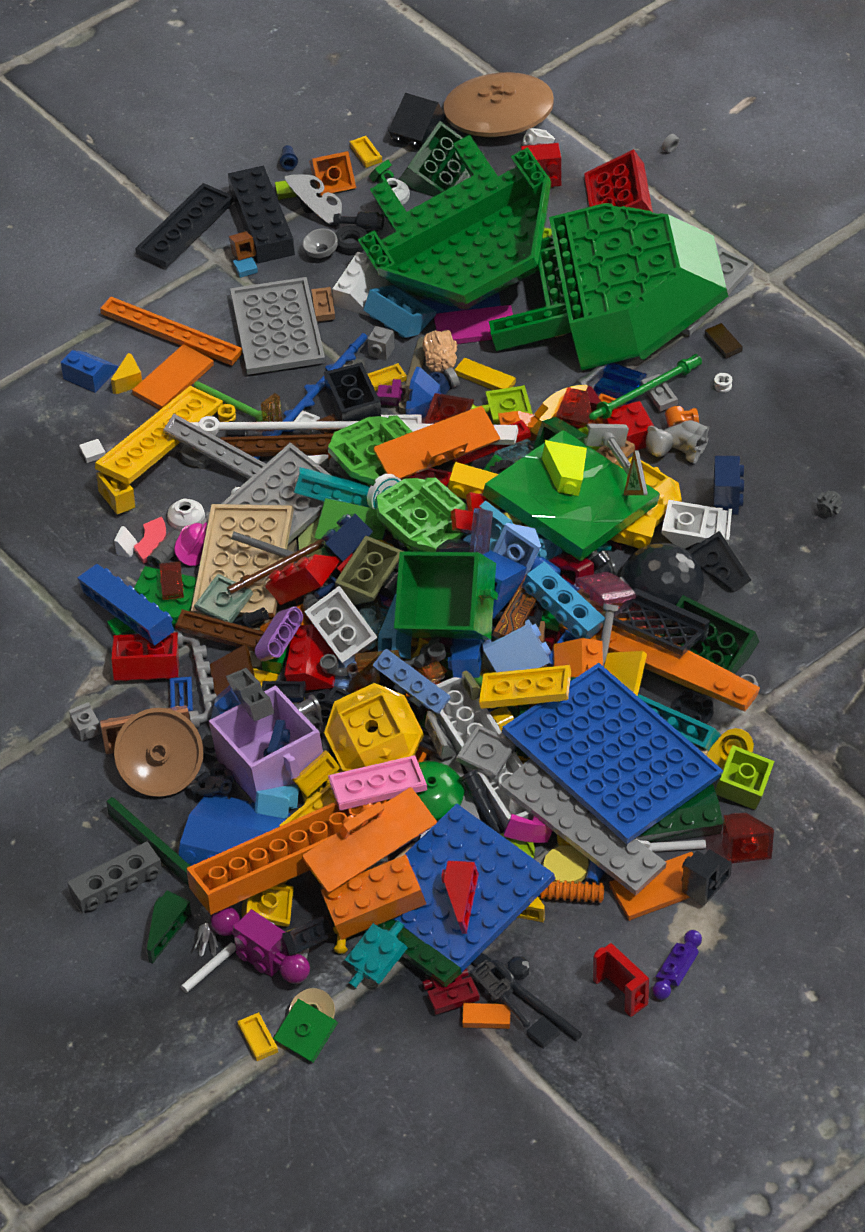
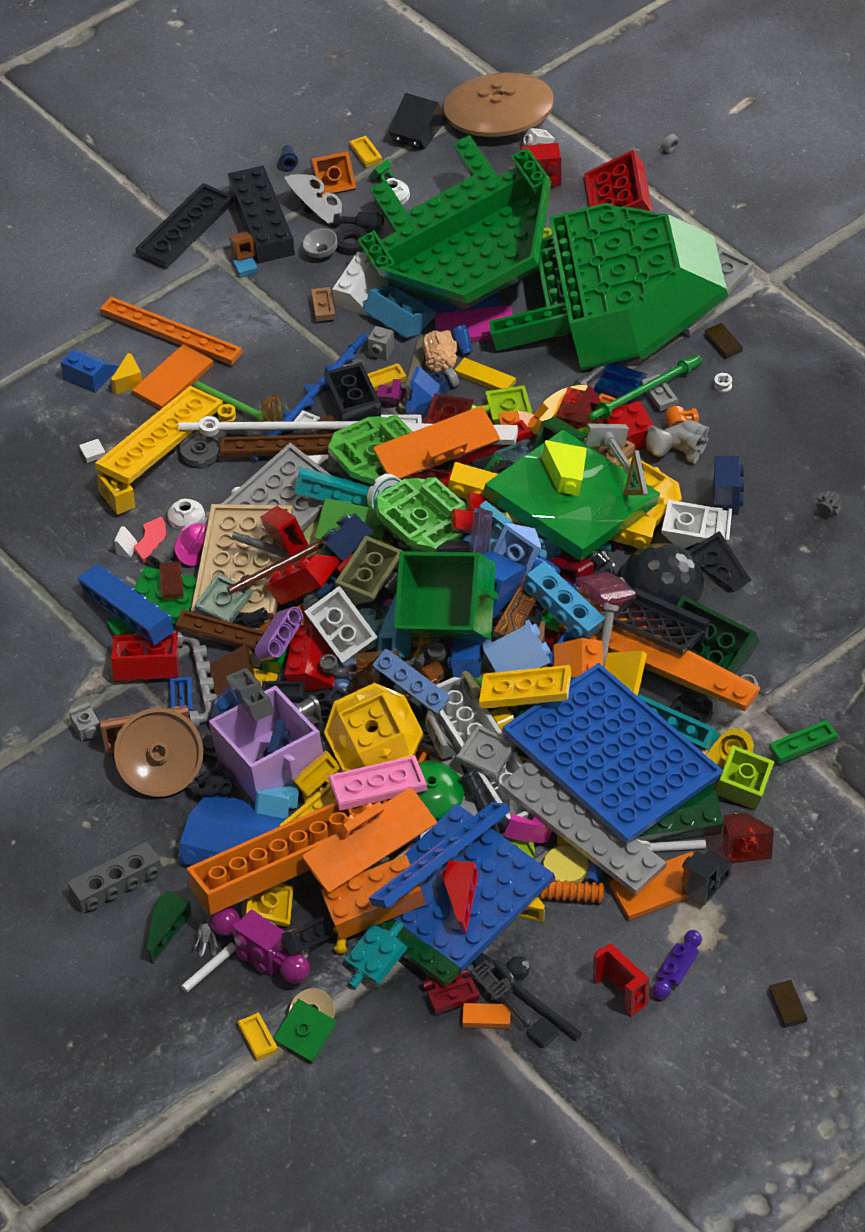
dark green tile [106,797,230,907] -> none
light grey tile [163,414,266,479] -> none
light grey plate [230,277,325,375] -> none
lime tile [275,181,297,199] -> none
dark green slope [399,121,485,197] -> none
none -> red slope [260,506,308,557]
none -> blue plate [369,802,510,908]
none -> blue cone [450,324,473,355]
none -> green plate [769,720,838,764]
none -> dark brown tile [769,980,808,1028]

